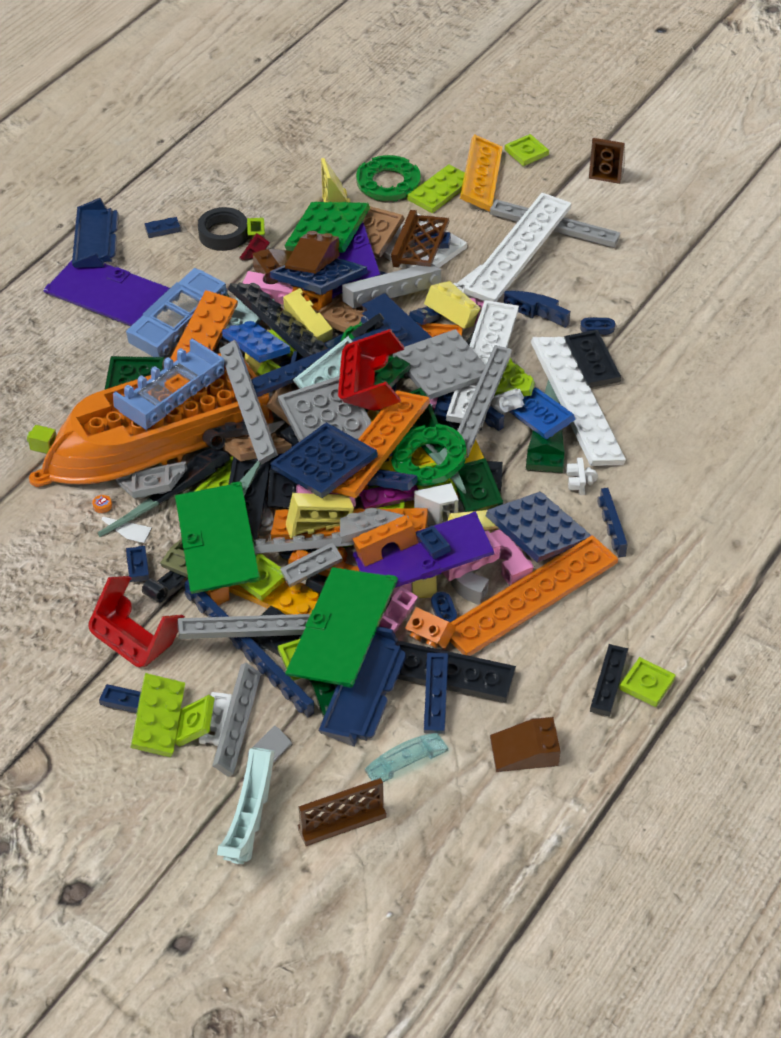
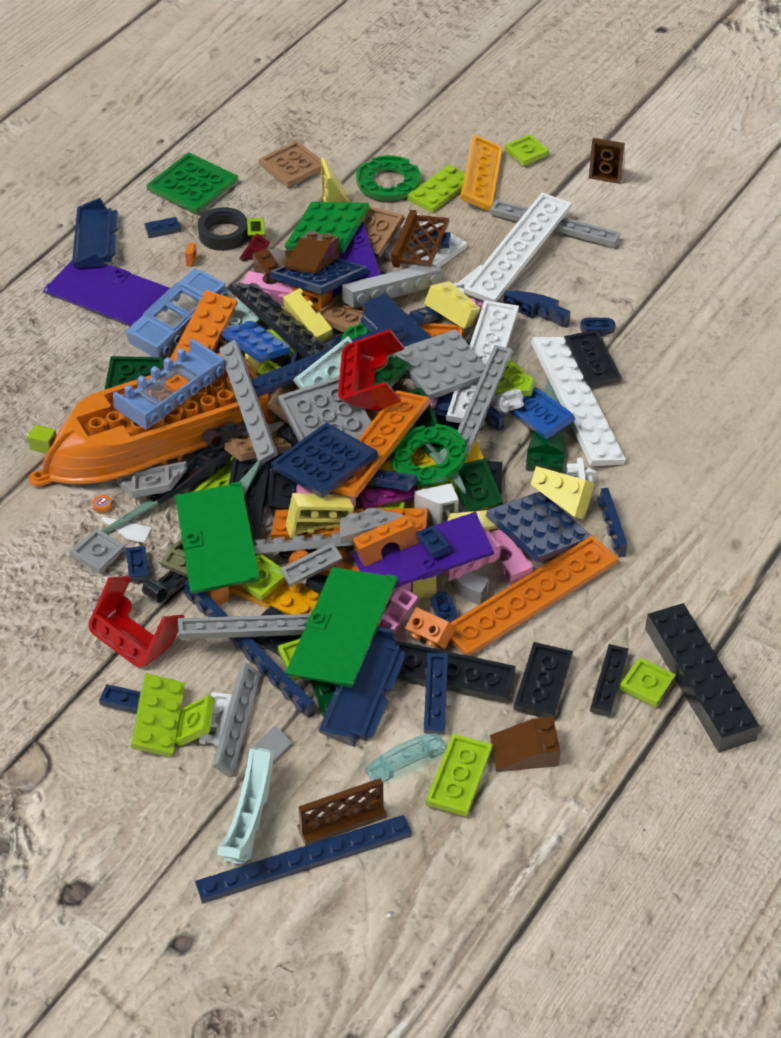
black plate [351,313,385,338] -> none
none -> light grey plate [70,528,126,574]
none -> green plate [146,152,238,214]
none -> orange tile [185,243,197,267]
none -> dark blue plate [195,815,412,904]
none -> medium nougat plate [259,141,321,188]
none -> lime plate [426,733,493,817]
none -> black plate [513,642,573,717]
none -> light yellow wedge [531,466,595,520]
none -> black brick [645,603,760,753]

